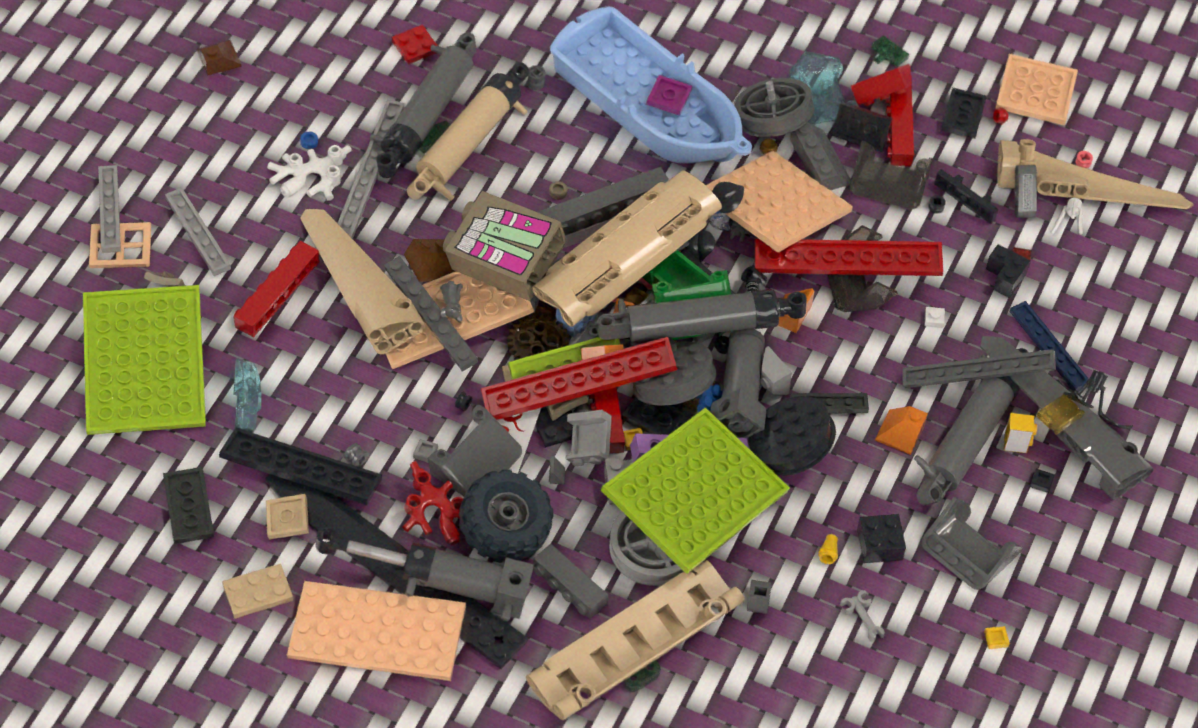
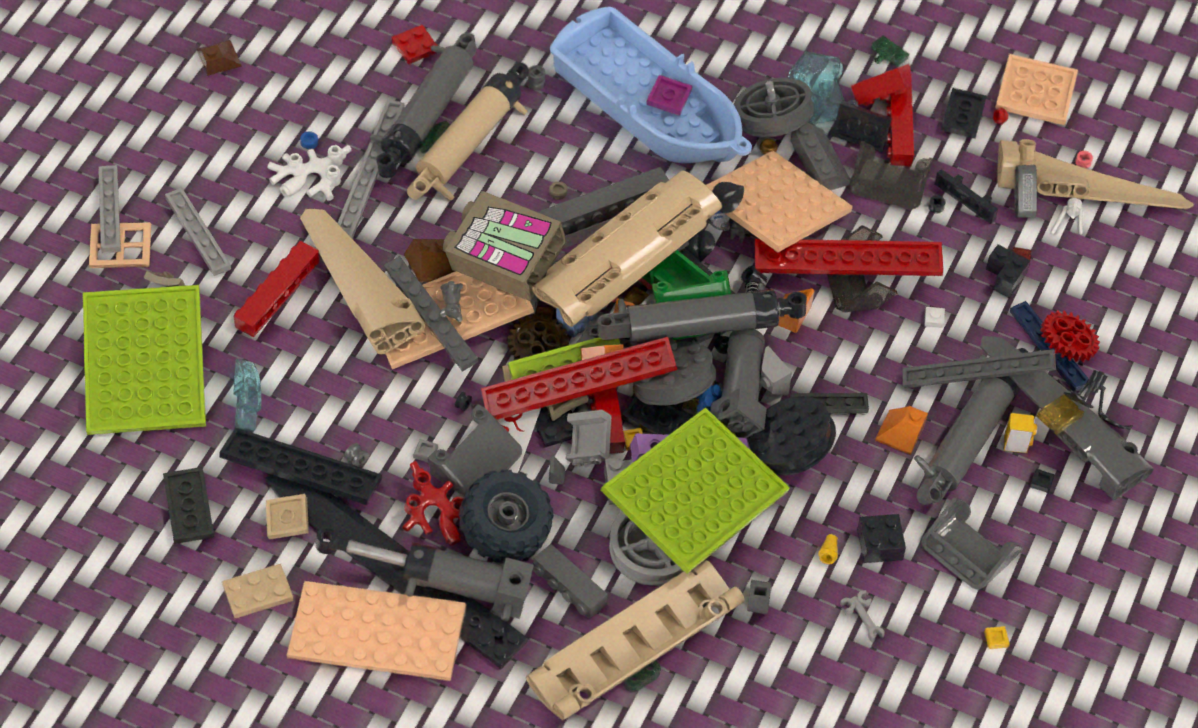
none -> red gear [1040,310,1100,362]

